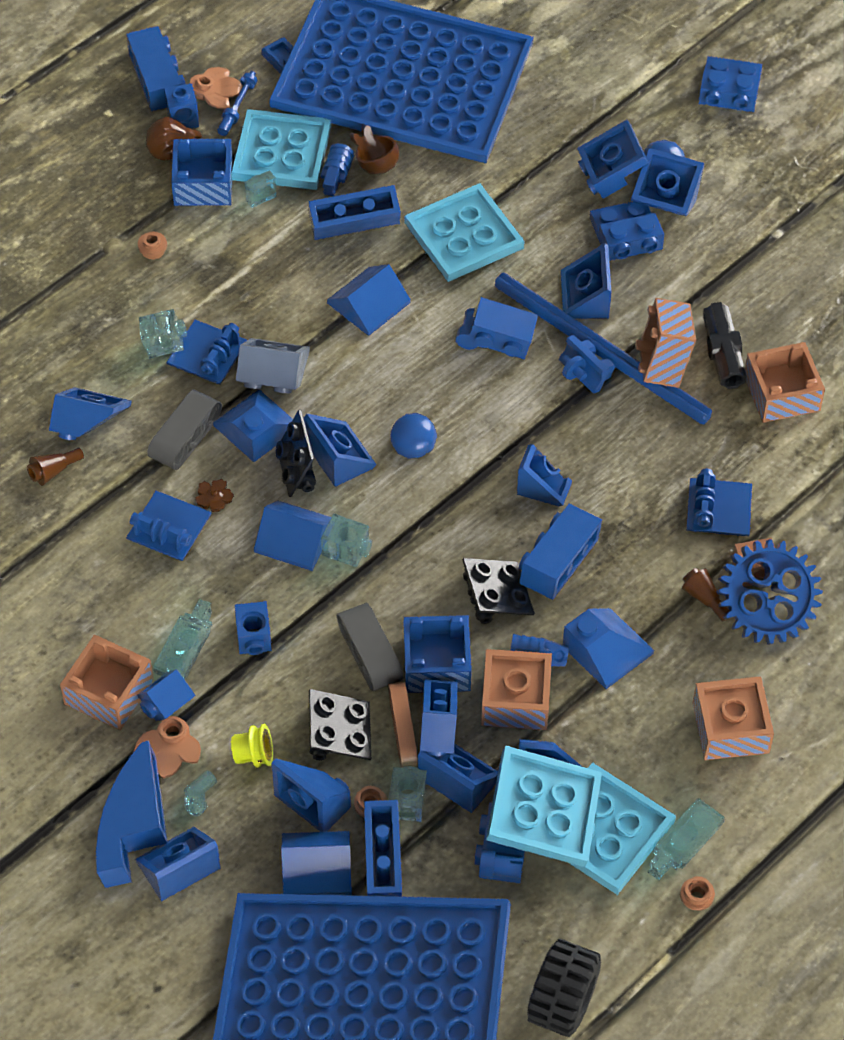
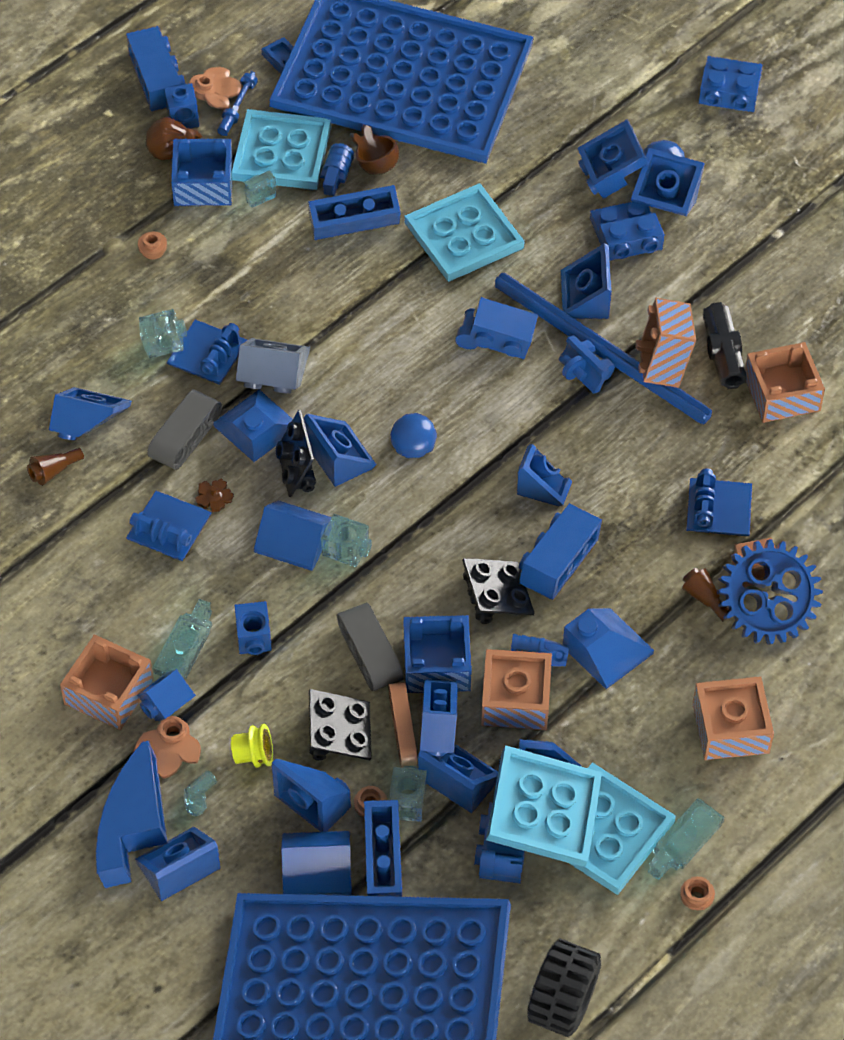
blue slope [327,264,411,336] -> none

